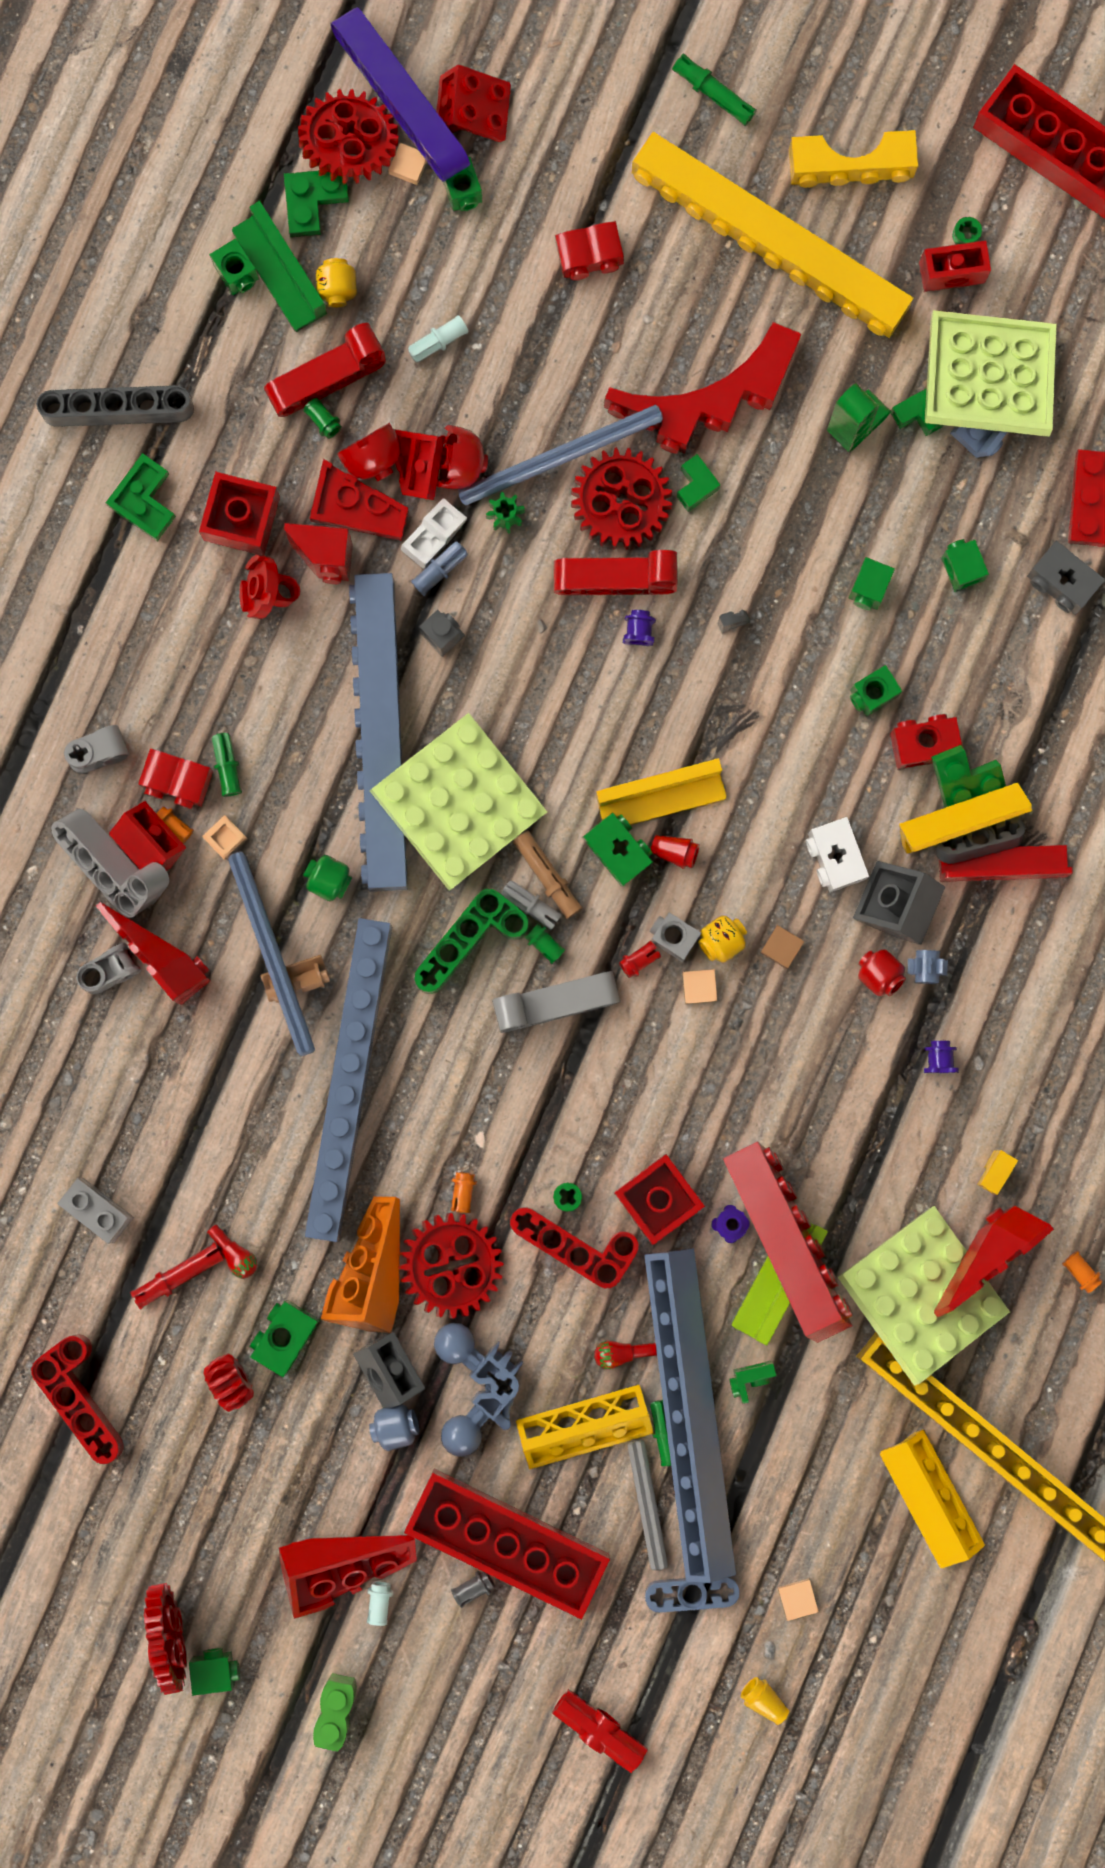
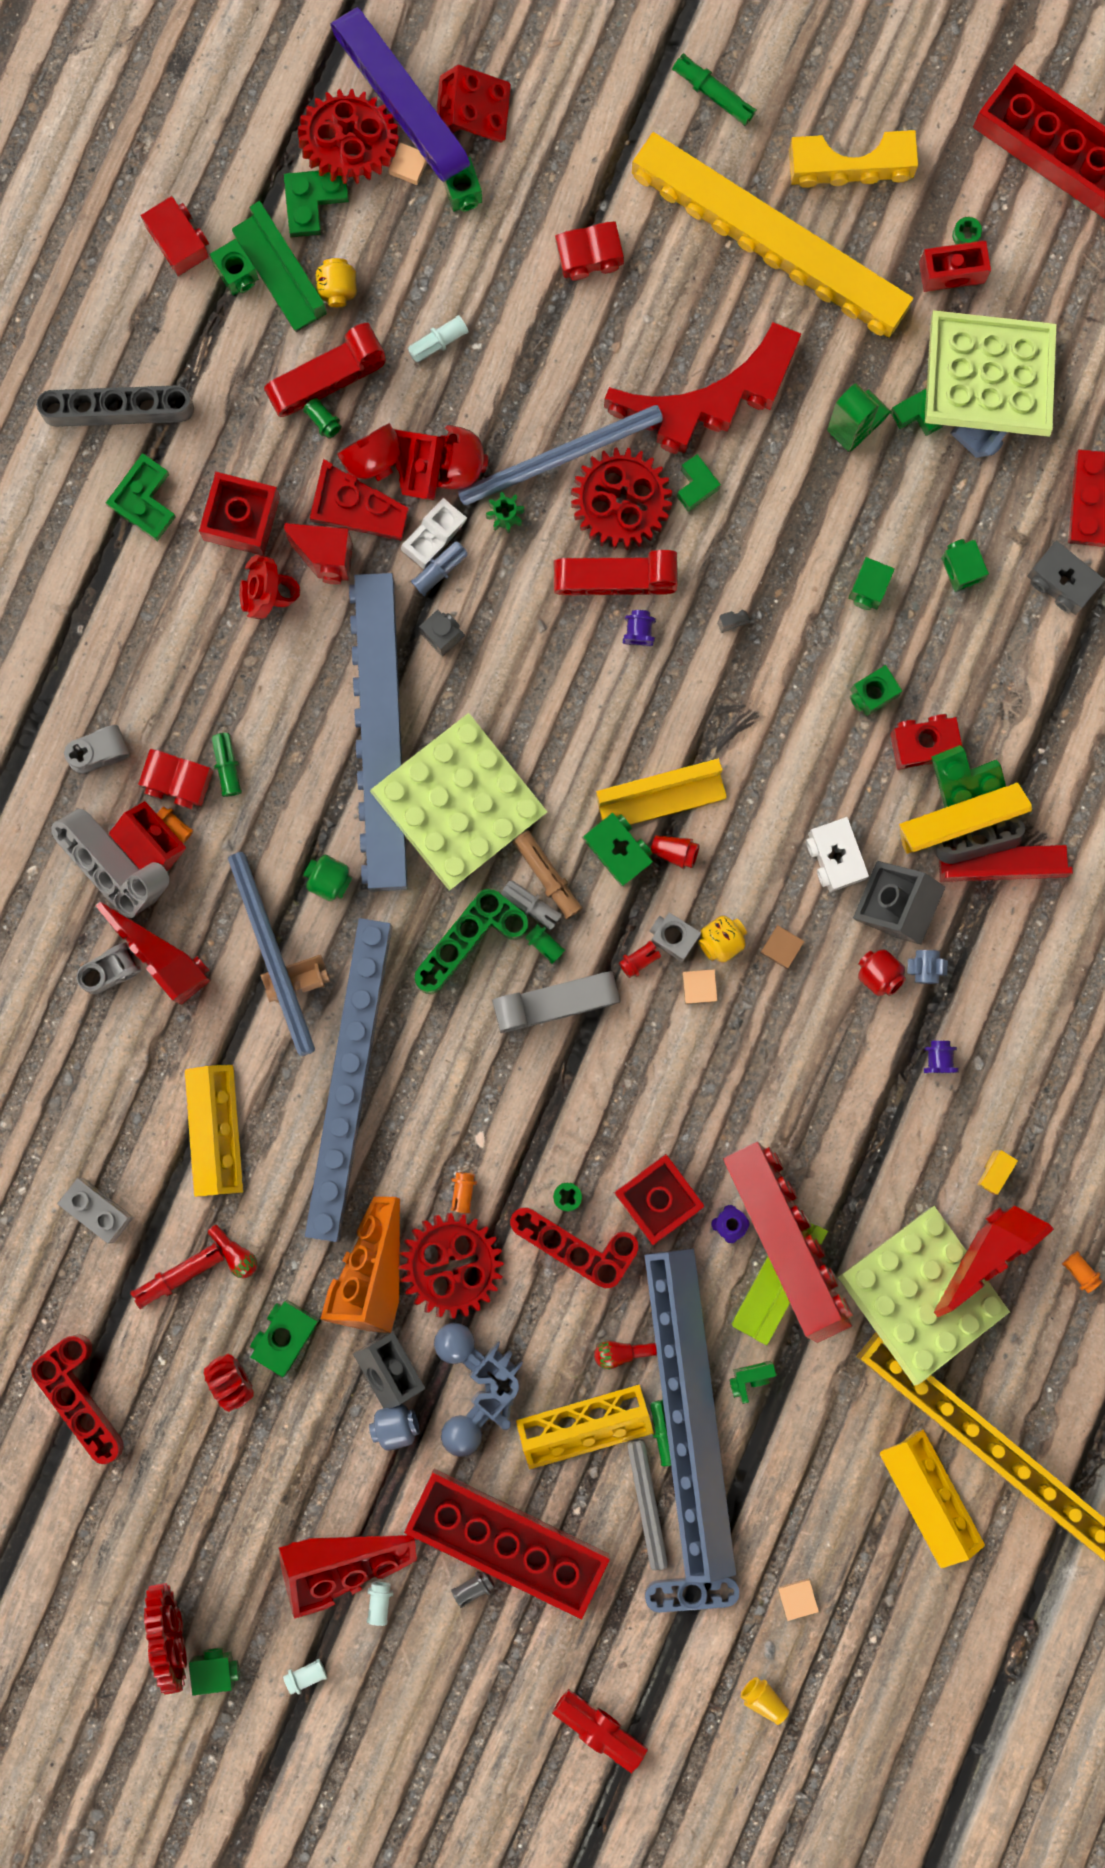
light nougat tile [202,815,247,860] -> none
bright green brick [313,1673,357,1752] -> none
none -> red brick [140,196,209,276]
none -> yellow panel [185,1065,243,1197]
none -> light aqua pin [283,1659,327,1695]

